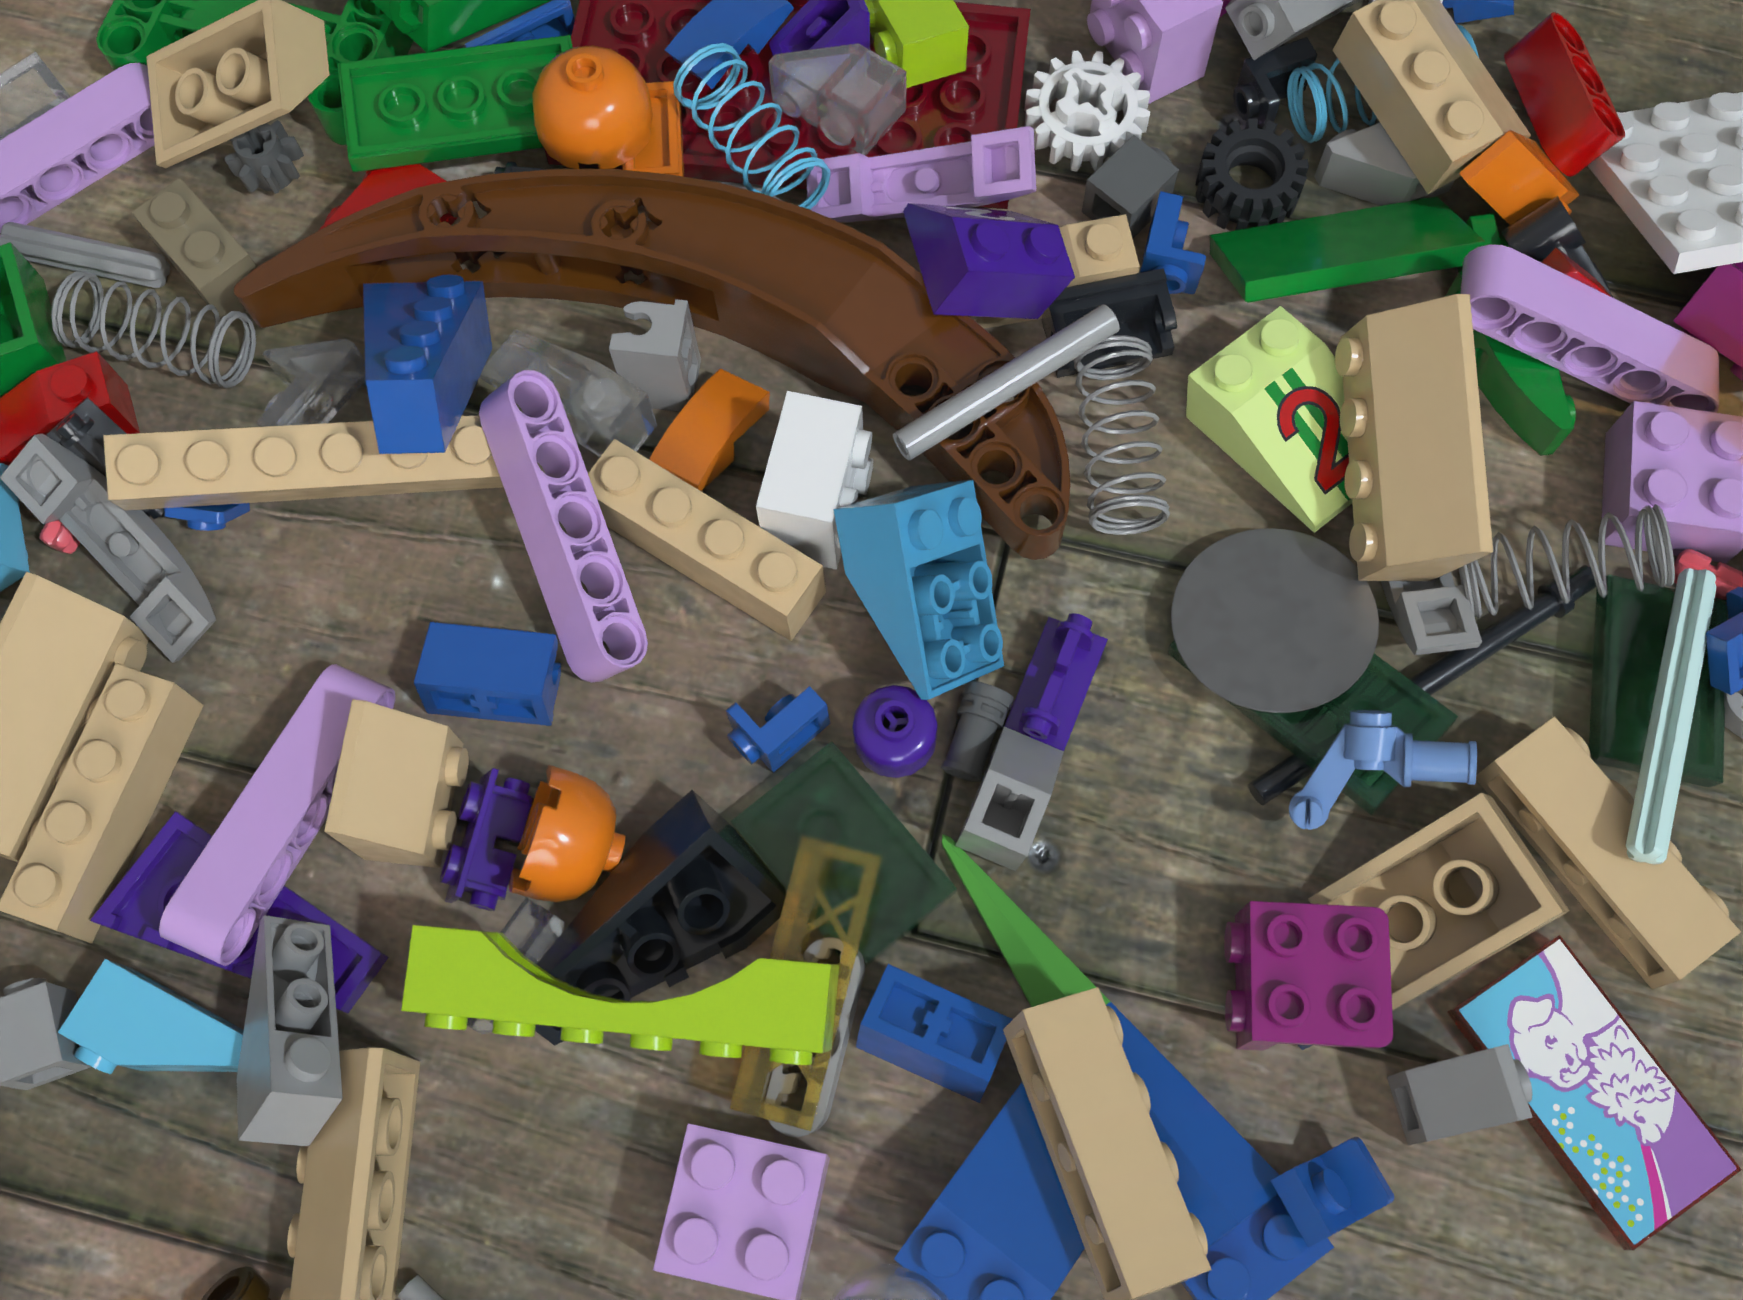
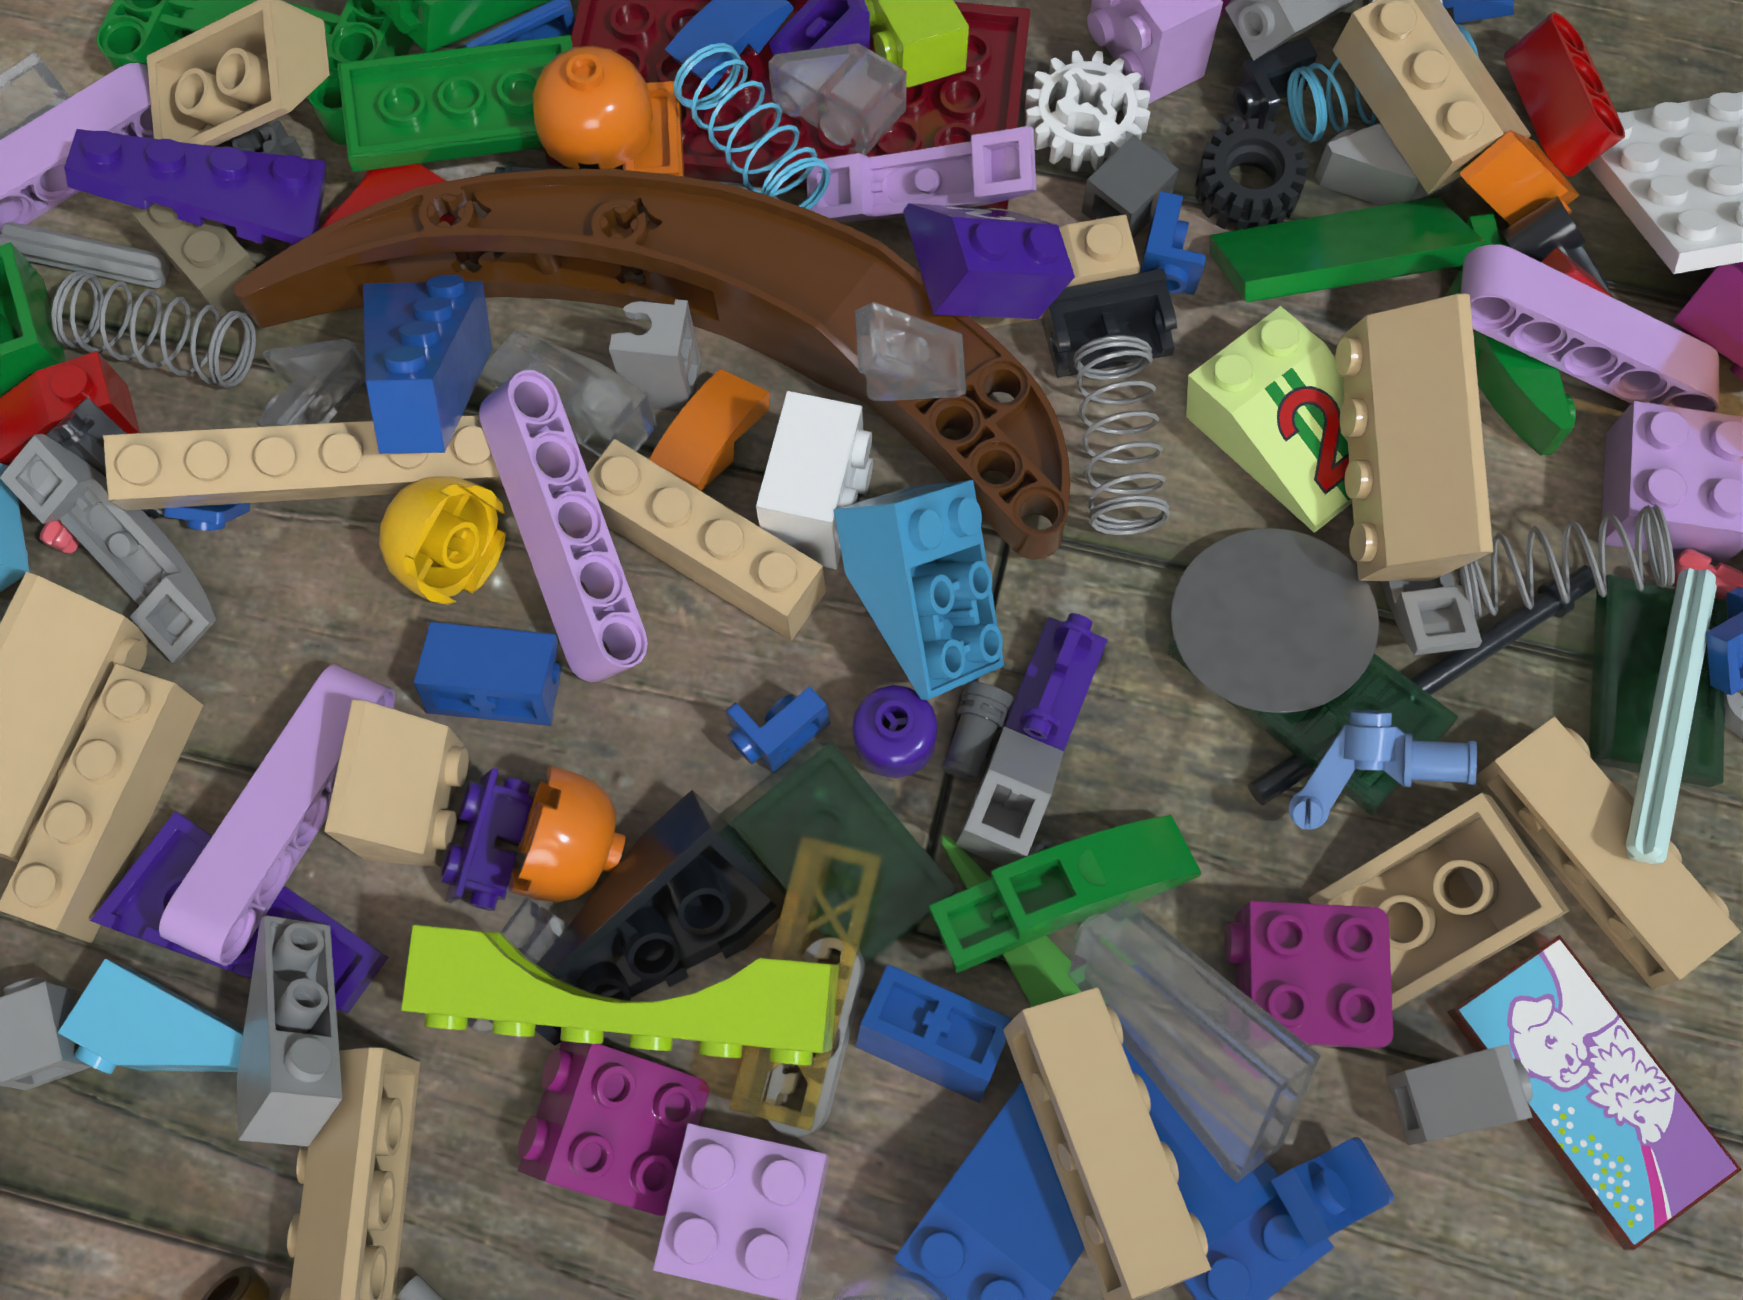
light grey piece [893,304,1120,461] -> none
none -> dark purple wing [64,129,327,246]
none -> yellow cylinder [379,476,506,605]
none -> magenta bracket [517,1041,709,1216]
none -> clear slope [855,302,966,401]
none -> green slope [929,815,1201,973]
none -> clear slope [1068,900,1321,1183]

